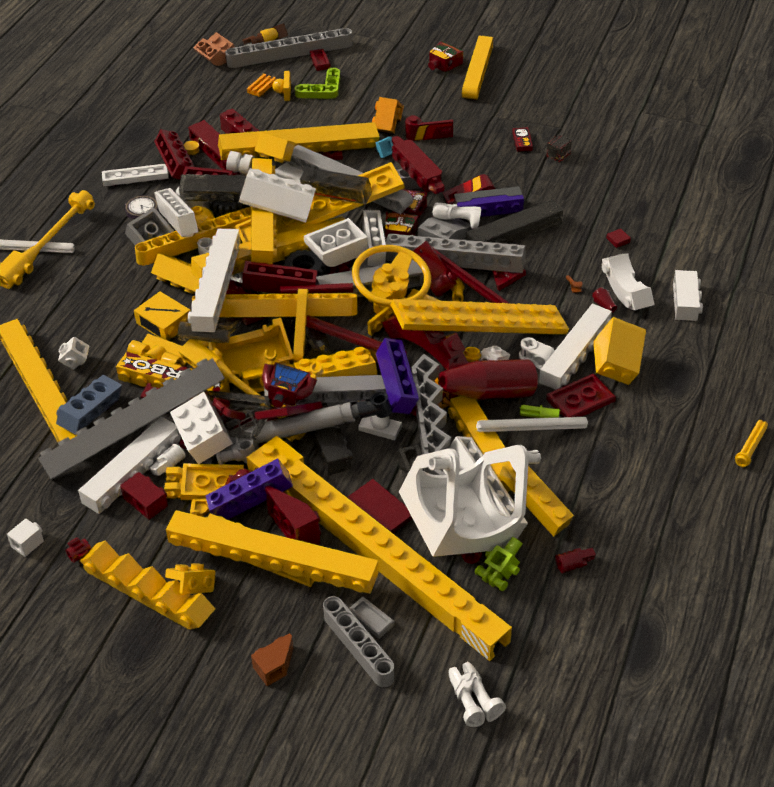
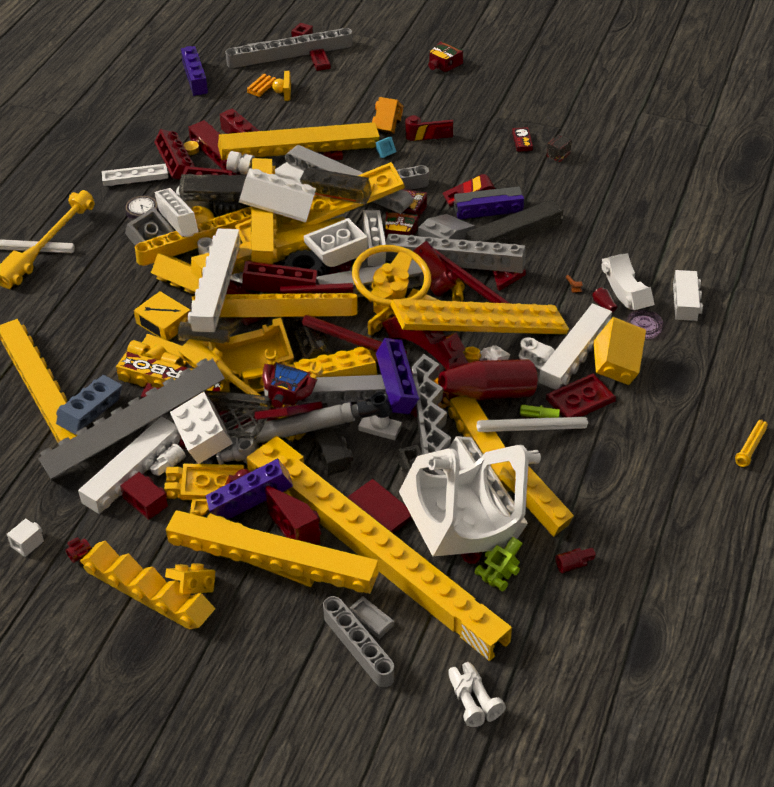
white brick [58,337,89,370] -> none
nougat brick [193,32,235,66] -> none
dark red piece [212,397,246,420] -> none
reddish brown piece [242,23,288,44] -> none
dark orange slope [251,633,294,686] -> none
yellow brick [255,132,295,163] -> none
yellow beam [293,289,308,362] -> none
lime beam [295,68,340,99] -> none
dark red hinge [392,136,444,194] -> none
white piece [432,203,481,230] -> none
yellow beam [462,36,494,100] -> none
dark red tile [606,229,631,248] -> none
none -> dark purple brick [181,46,208,96]
none -> dark red brick [291,23,313,37]
none -> clear purple tile [626,309,663,339]

